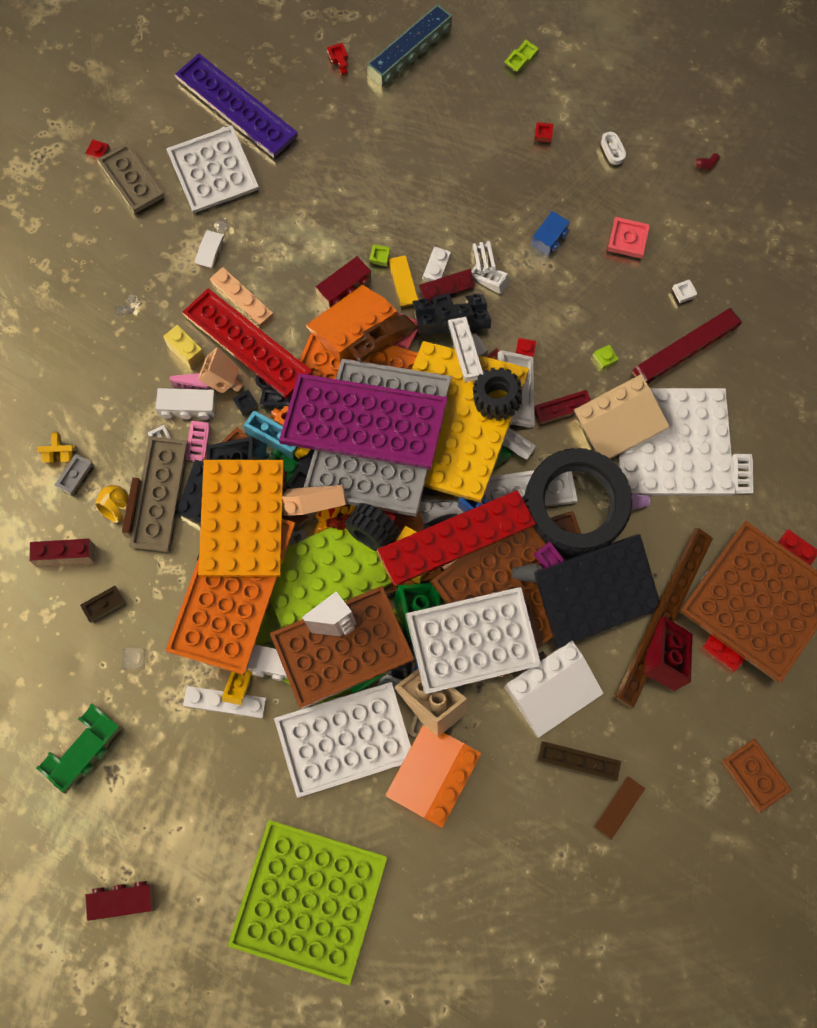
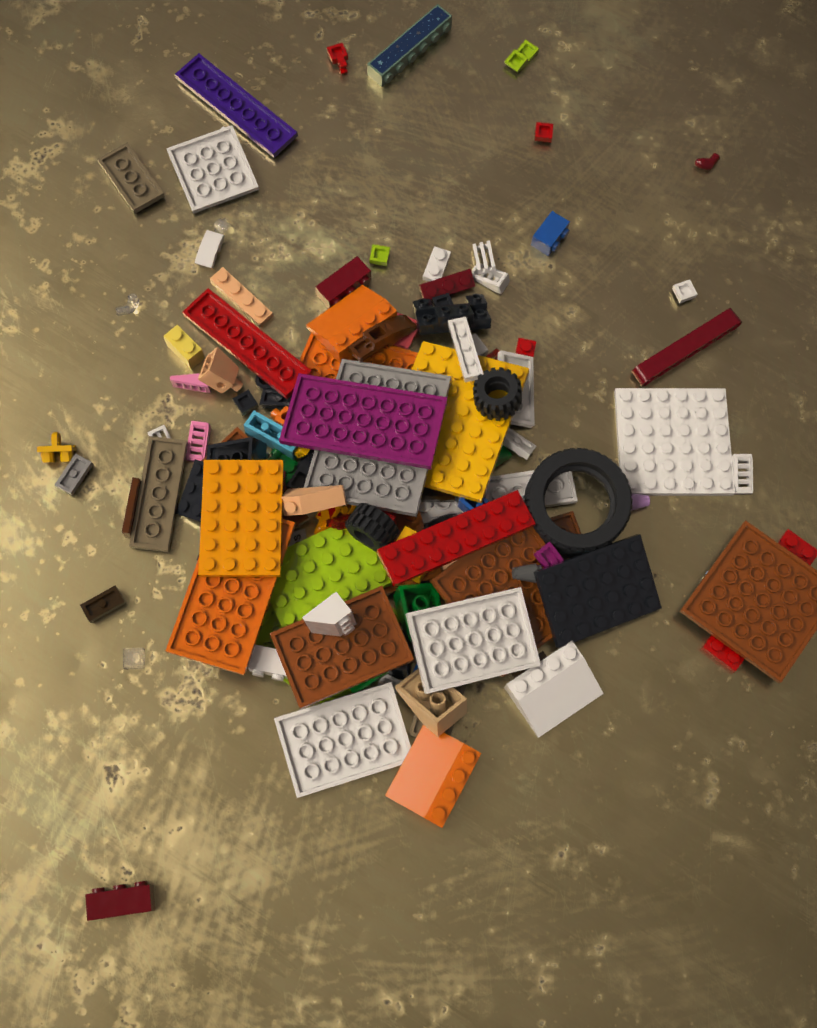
dark red brick [29,538,95,567] -> none
green bracket [36,703,121,794] -> none
red plate [86,139,110,161] -> none
yellow helmet [95,485,129,523] -> none
white brick [156,388,216,420] -> none
white plate [183,686,267,719] -> none
yellow plate [222,668,253,705] -> none
lime plate [227,820,387,986] -> none
yellow tile [388,255,418,309] -> none
dark red plate [534,390,591,425] -> none
dark brown plate [537,741,621,782] -> none
tan slope [574,374,670,459] -> none
lime plate [593,344,619,370] -> none
reddish brown tile [594,776,646,840] -> none
white plate [601,132,626,165] -> none
coral plate [607,217,650,259] -> none
reddish brown plate [614,528,713,708] -> none
dark red slope [644,616,693,691] -> none
dark orange tile [721,738,792,813] -> none

